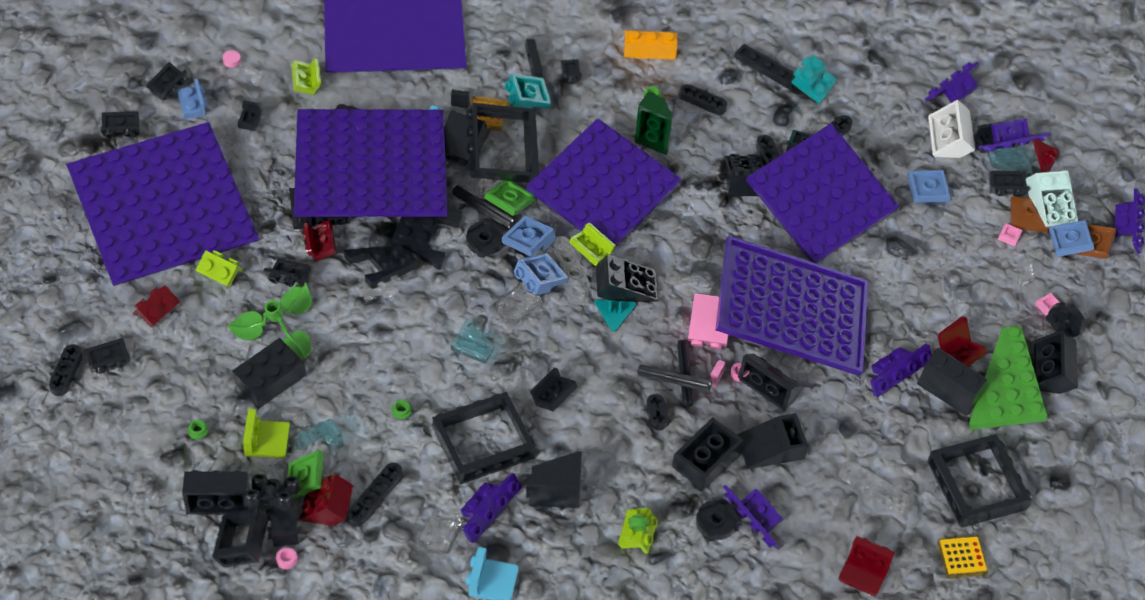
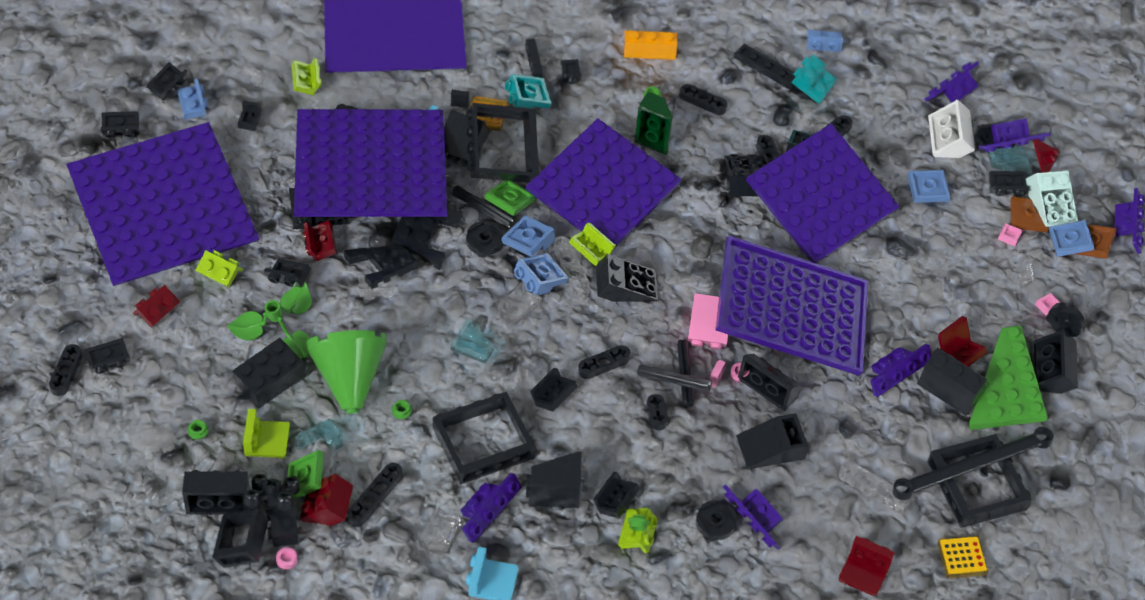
bright pink tile [223,50,241,67] -> none
teal piece [594,300,636,332] -> none
black brick [672,417,744,491] -> none
none -> bright green cone [307,330,387,414]
none -> black beam [578,345,630,379]
none -> black bracket [593,471,640,518]
none -> medium blue bracket [806,30,843,52]
none -> black piece [892,427,1054,501]

